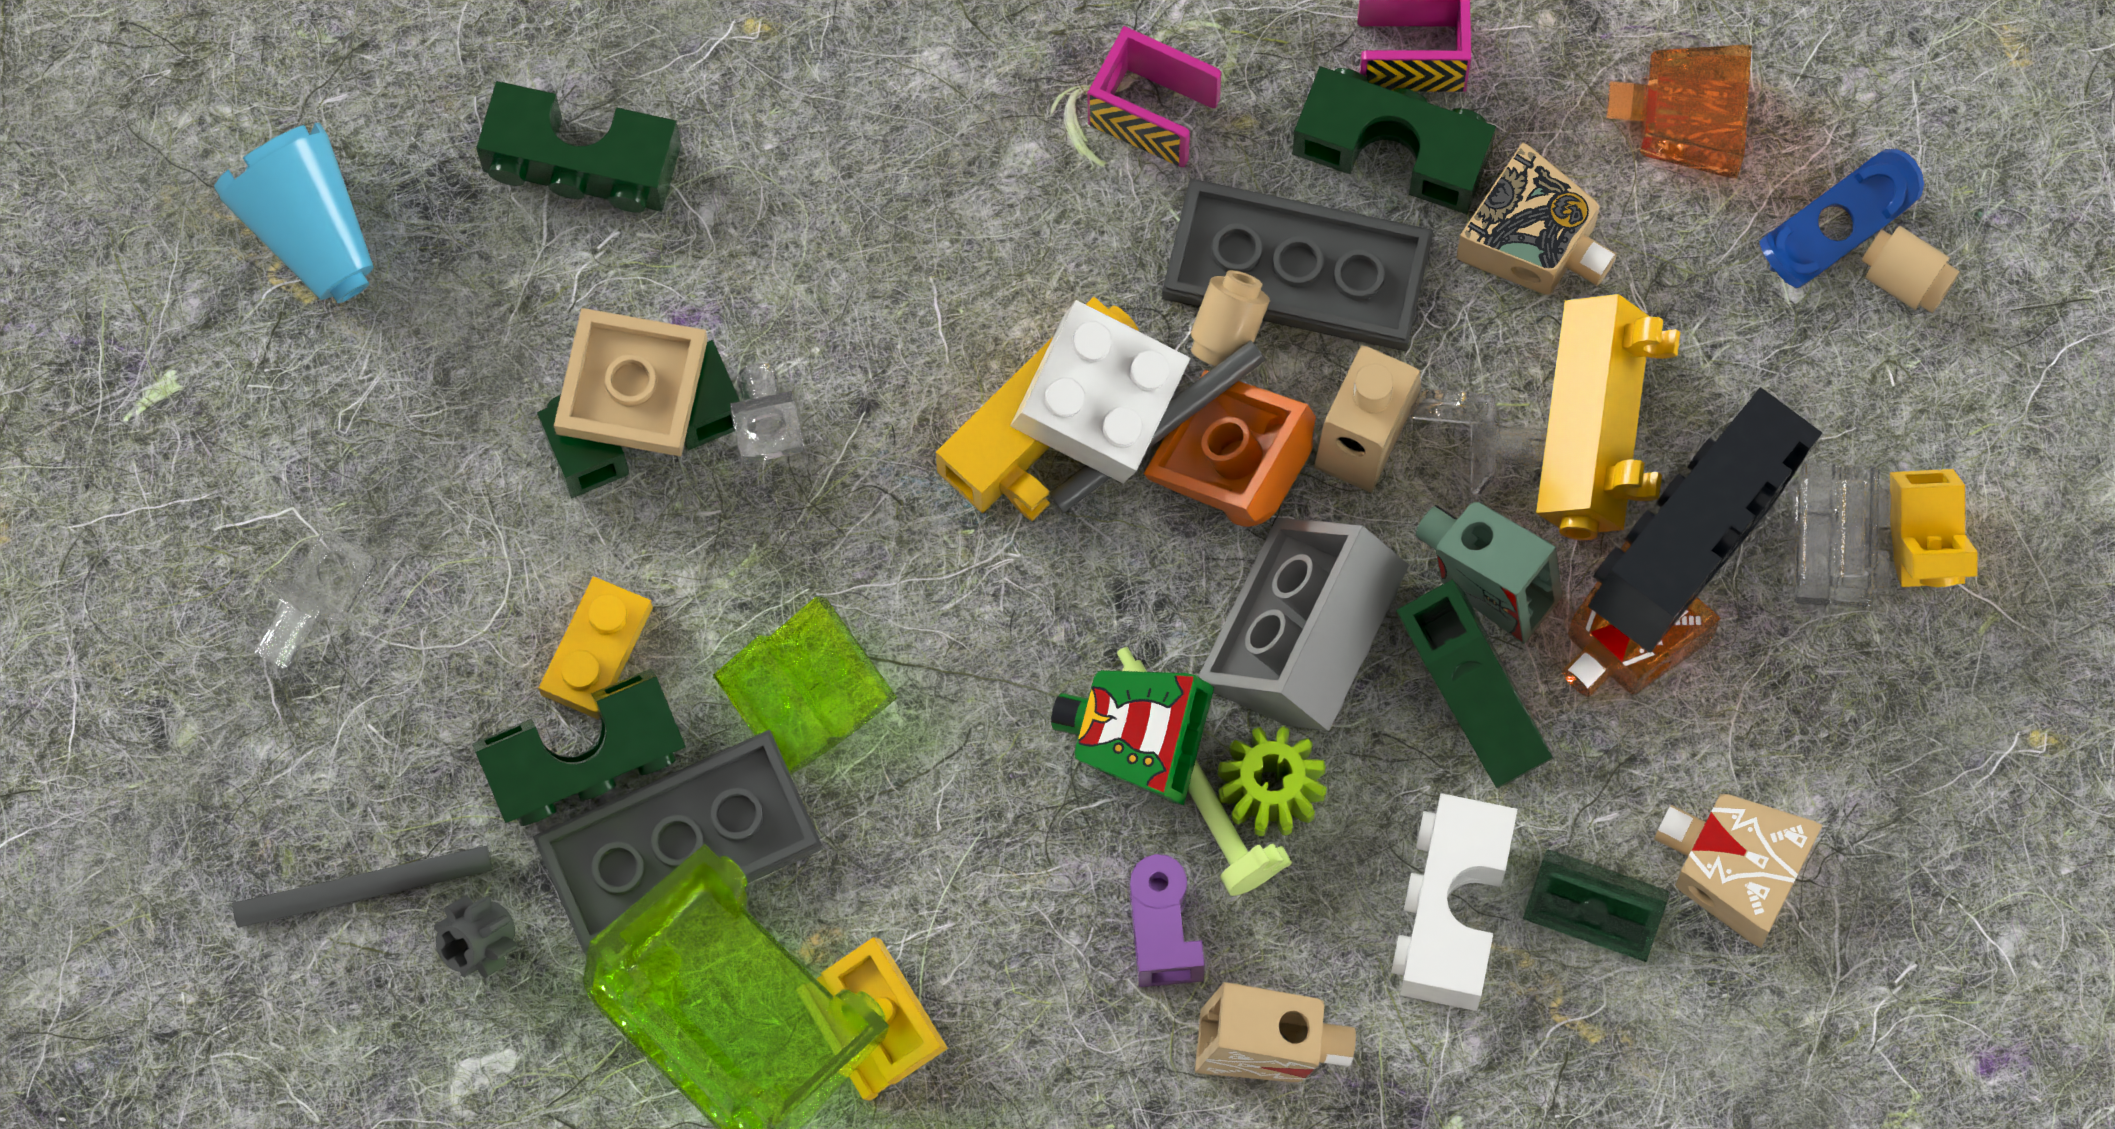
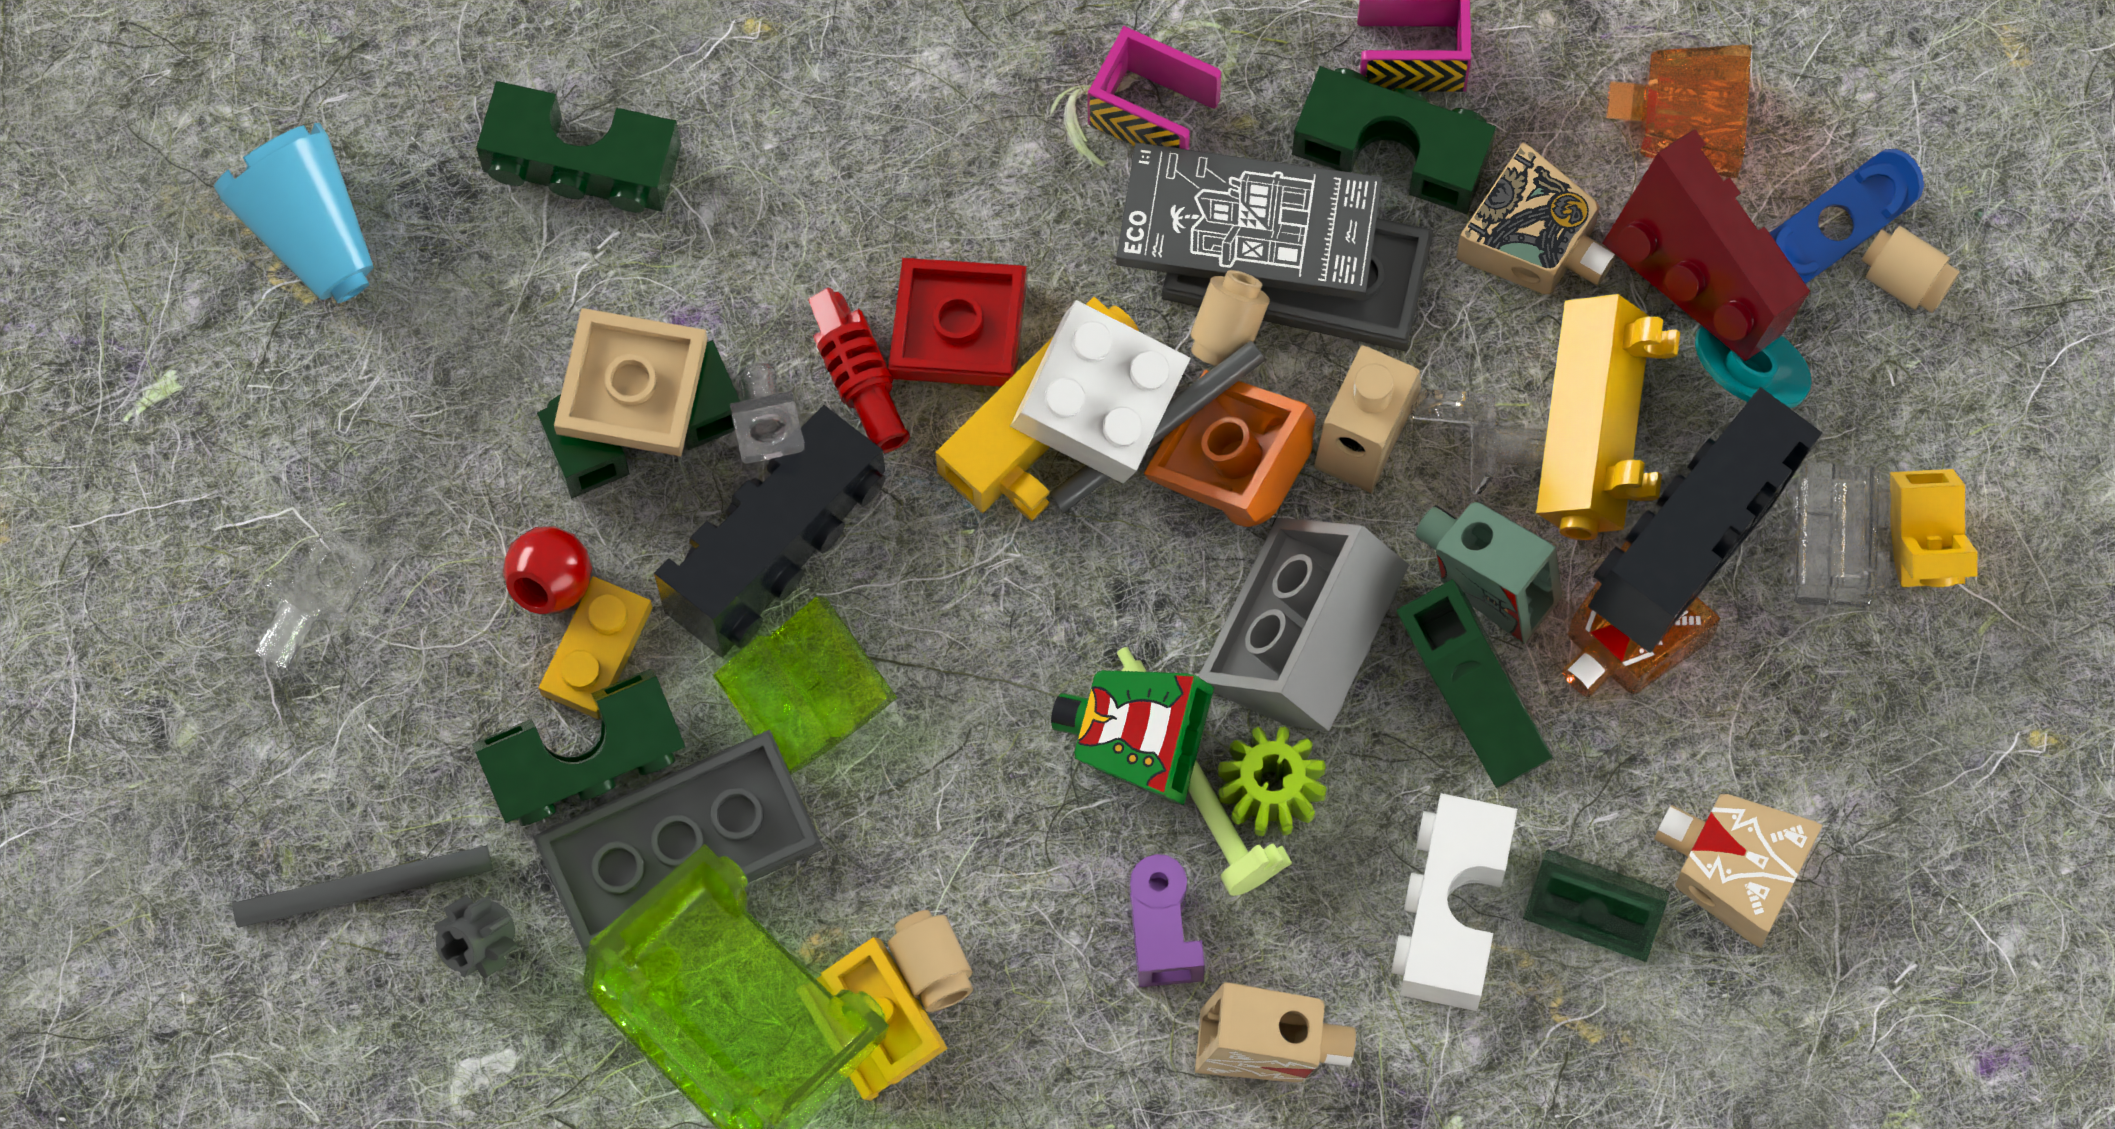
none -> red piece [503,526,593,614]
none -> black wedge [654,405,886,658]
none -> red hinge [808,287,910,454]
none -> tan brick [887,910,973,1012]
none -> red plate [888,258,1028,387]
none -> dark grey tile [1116,142,1383,301]
none -> dark red wedge [1602,129,1811,361]
none -> teal dish [1695,325,1812,408]

